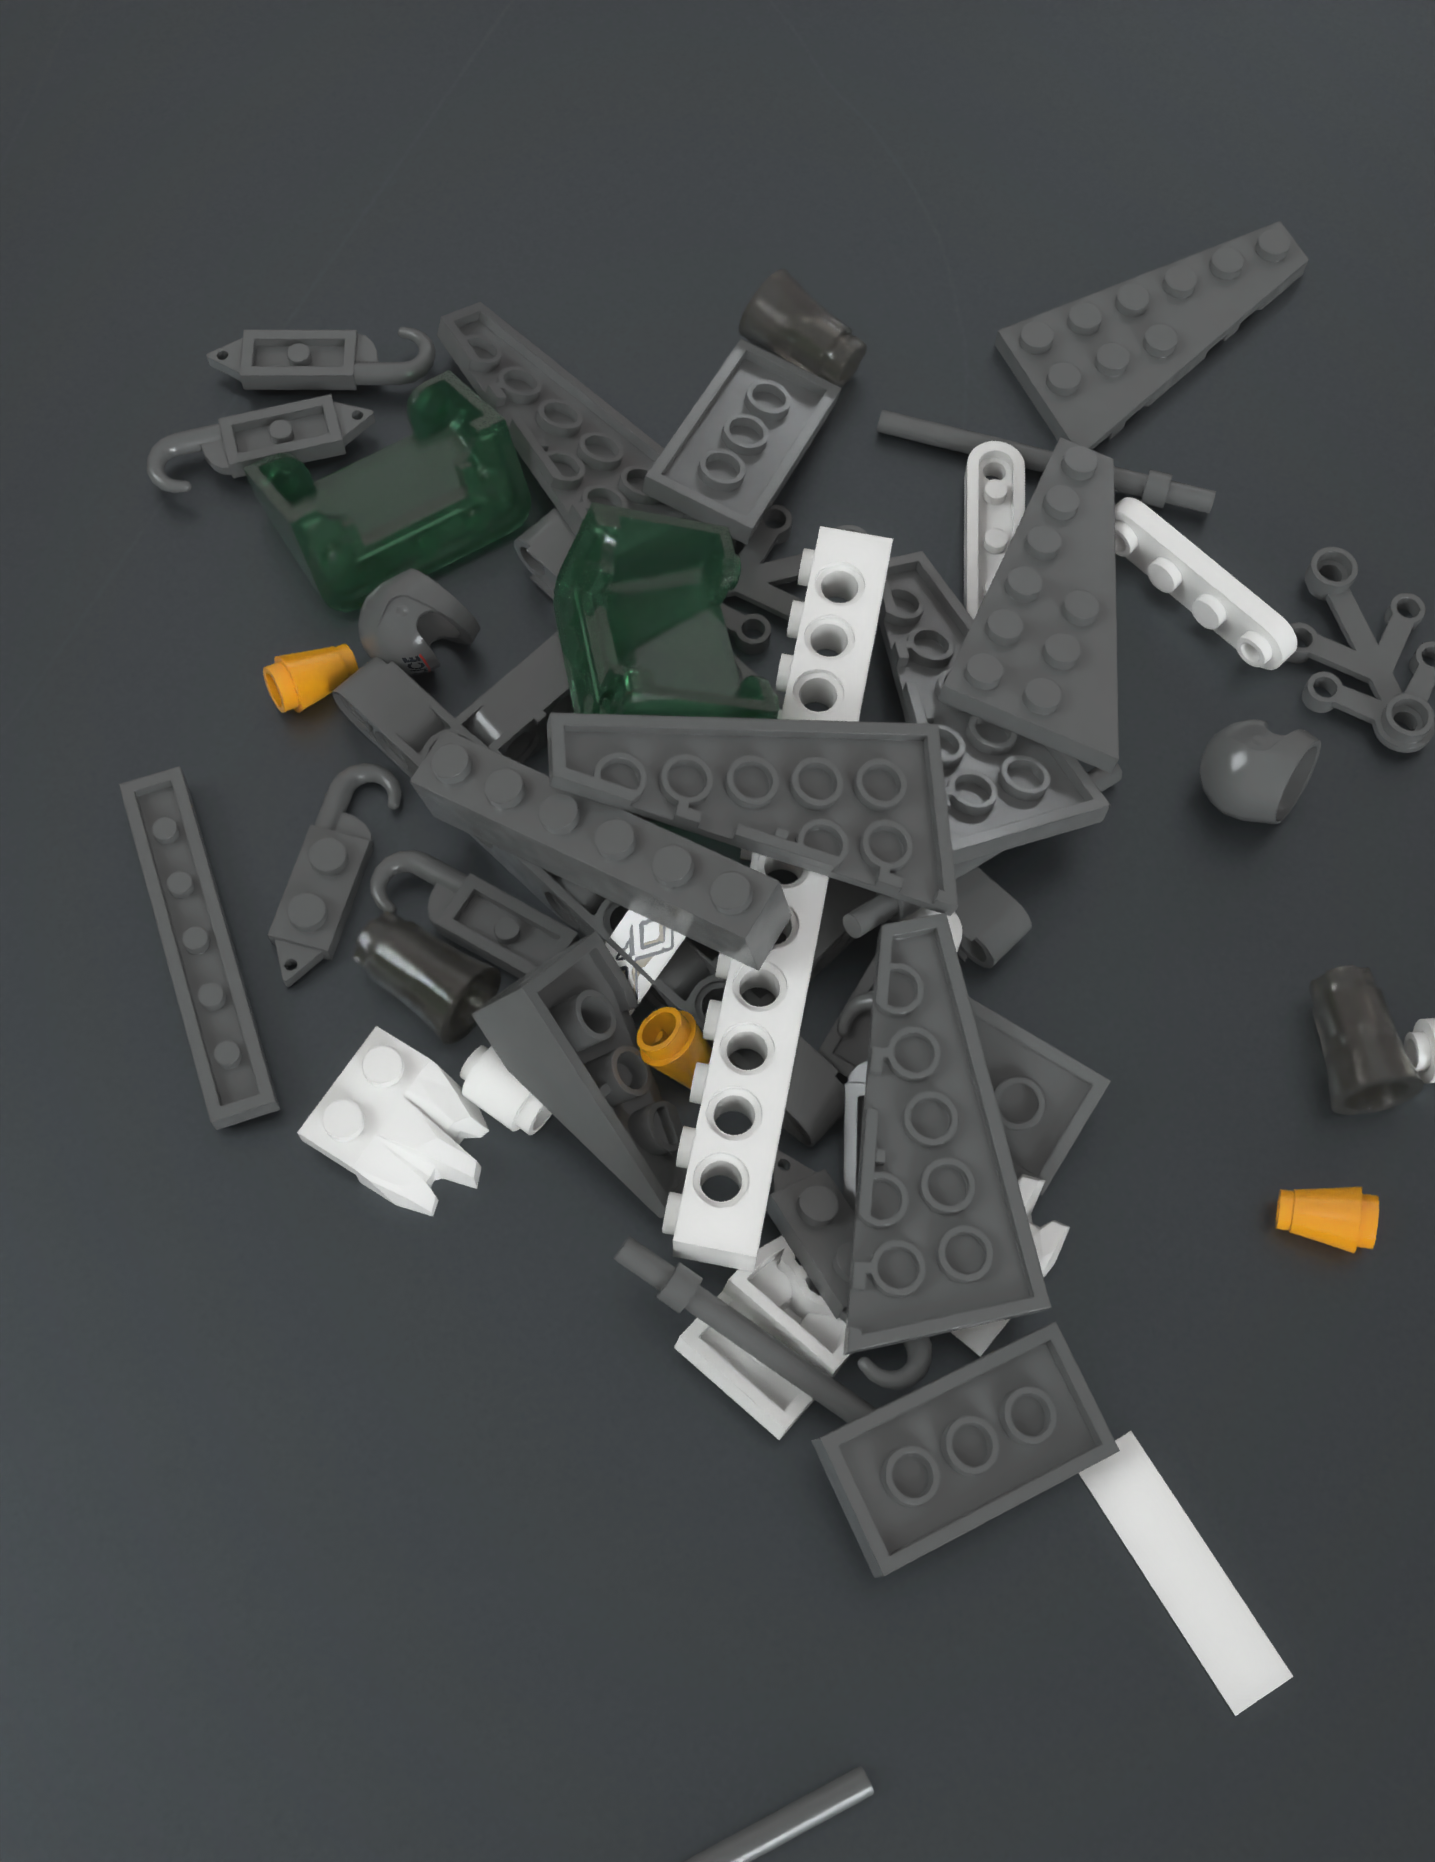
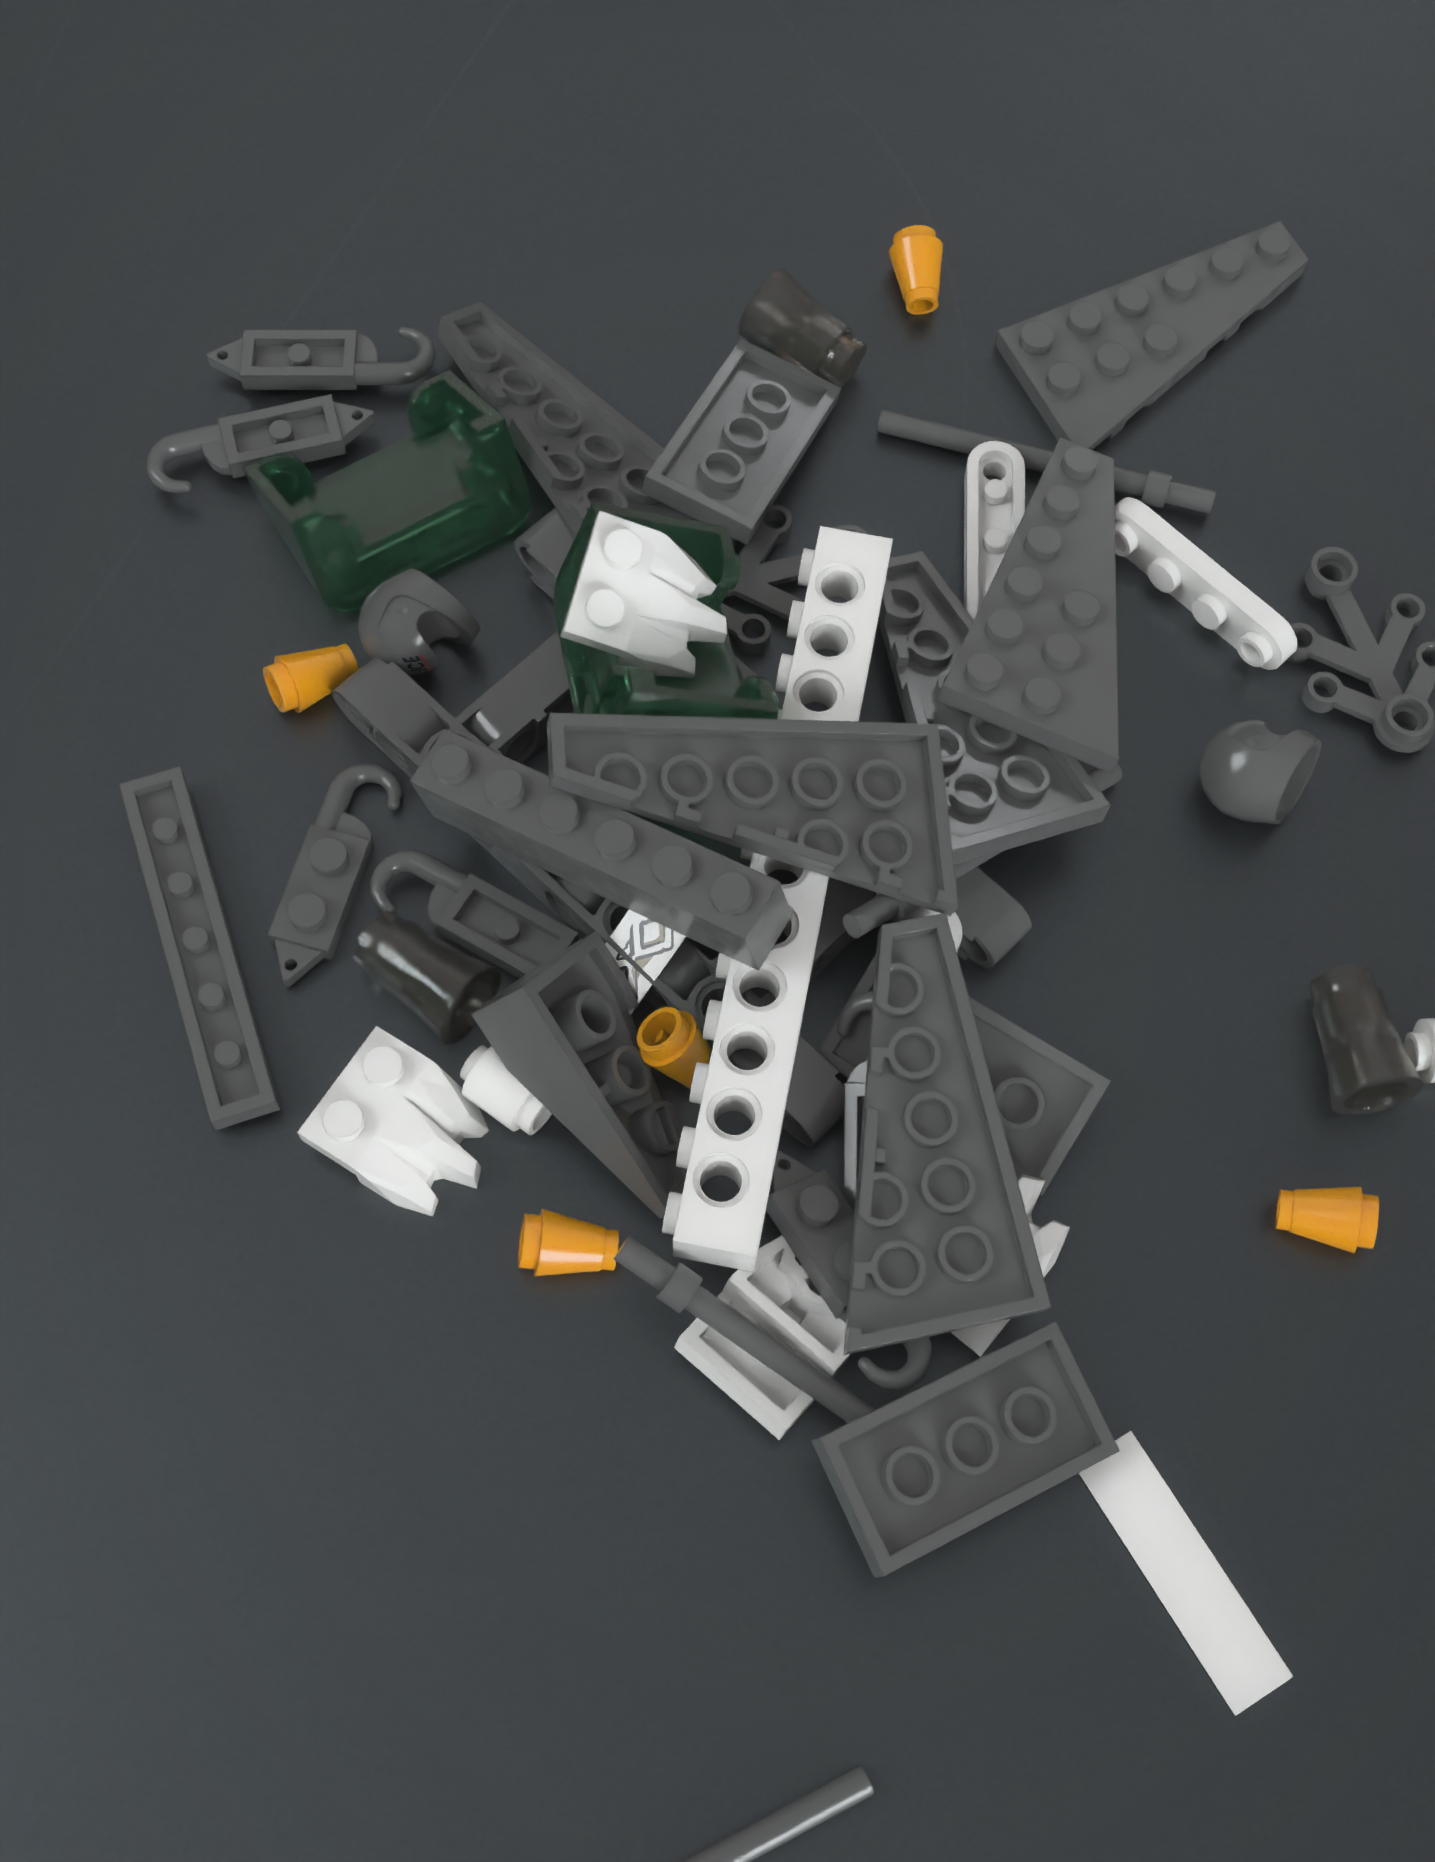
none -> light orange cone [518,1208,619,1277]
none -> white plate [560,511,727,678]
none -> light orange cone [889,225,943,315]

